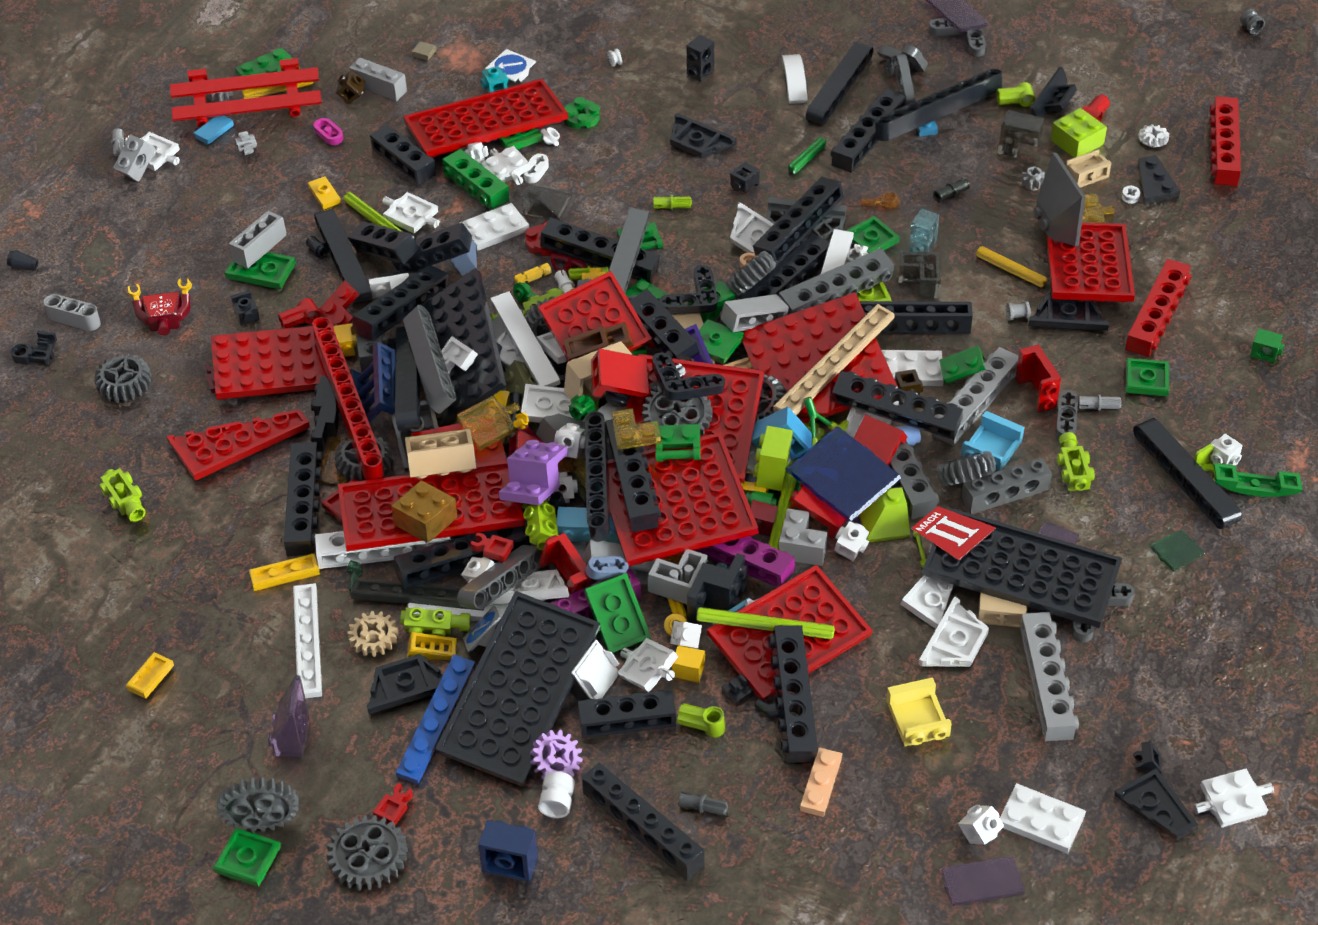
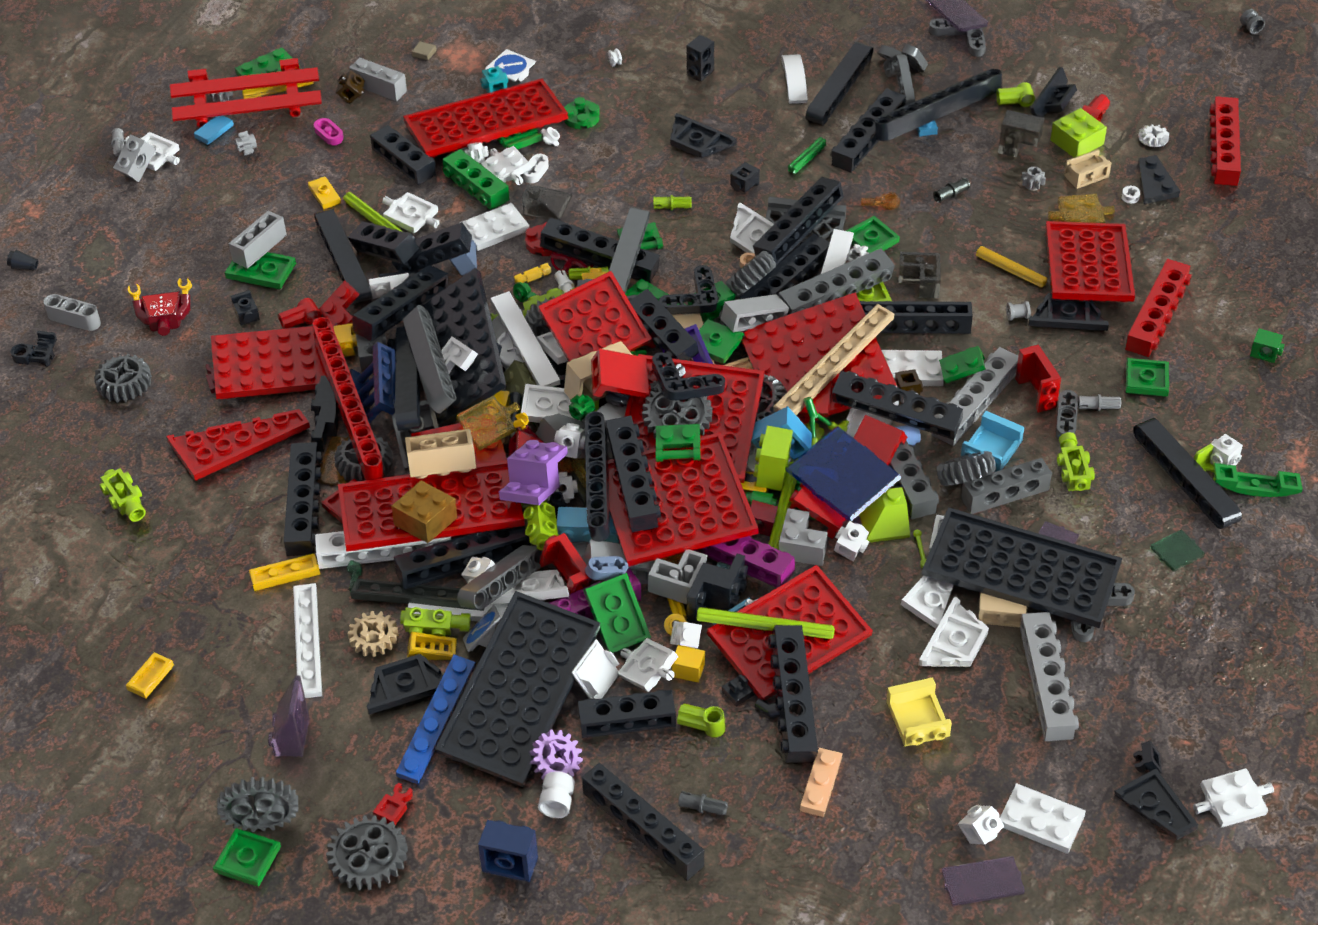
black pin [306,236,329,257] -> none
red plate [471,533,514,562] -> none
reddish brown slope [563,322,634,360] -> none
clear yellow plate [611,408,661,450] -> none
clear light blue brick [909,209,939,258] -> none
red sticker [911,506,996,560] -> none
dark grey slope [1034,152,1086,246] -> none

